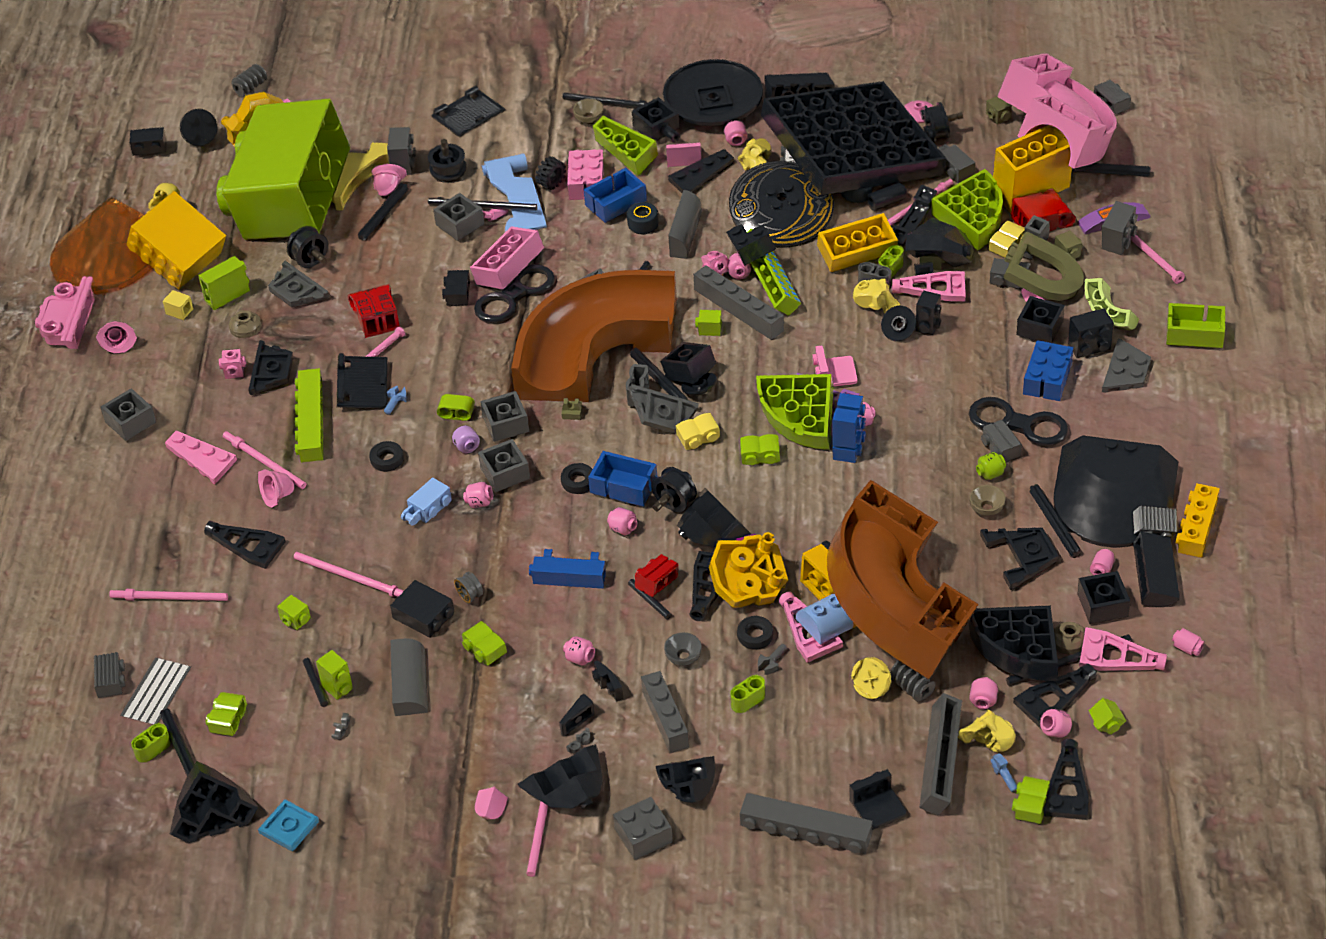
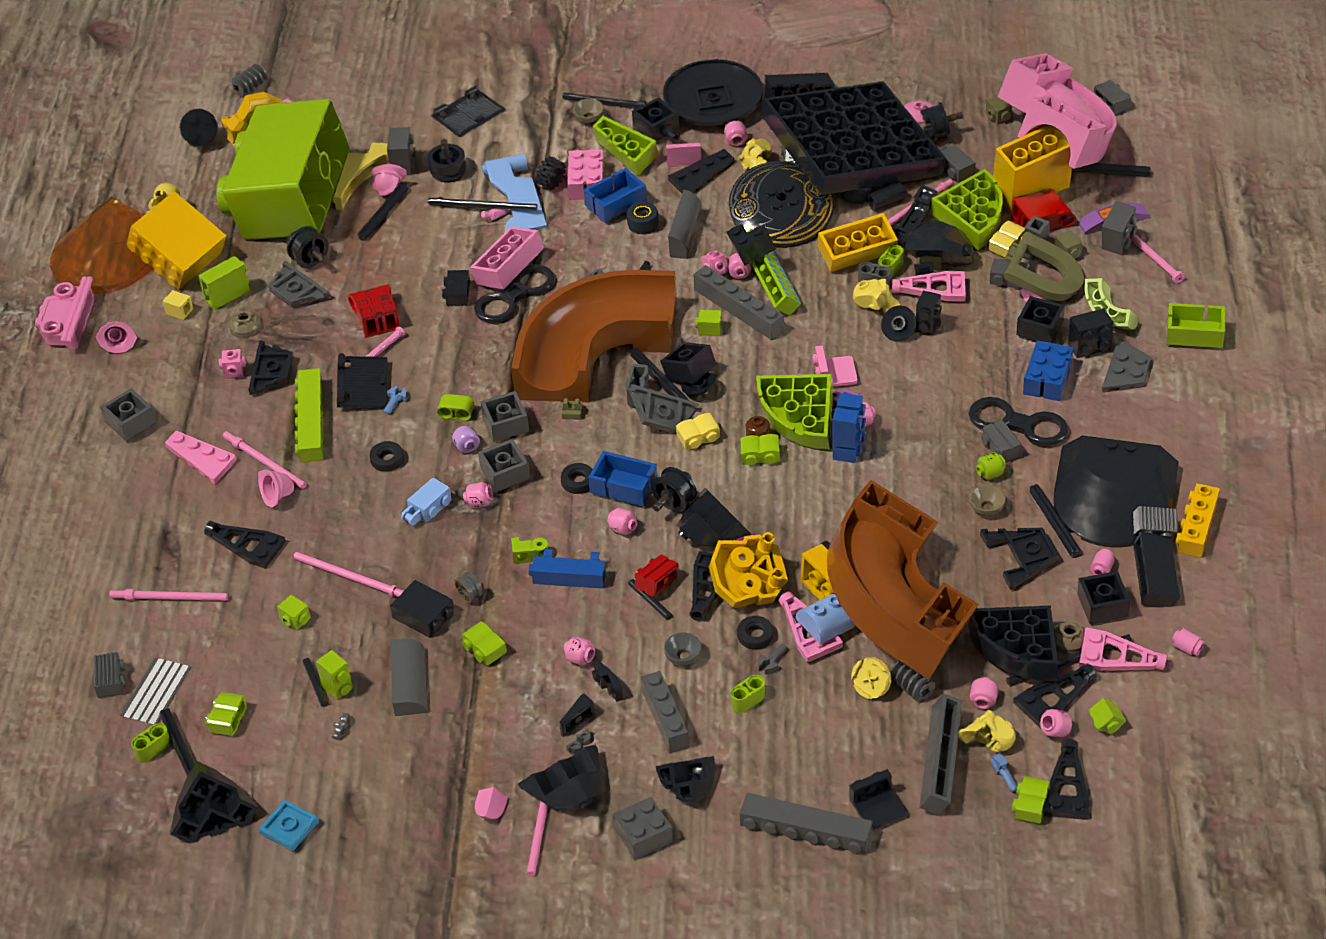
black brick [129,127,167,156] -> none
dark grey brick [433,193,484,241] -> none
none -> lime leg [511,537,548,564]
none -> reddish brown head [746,416,770,437]

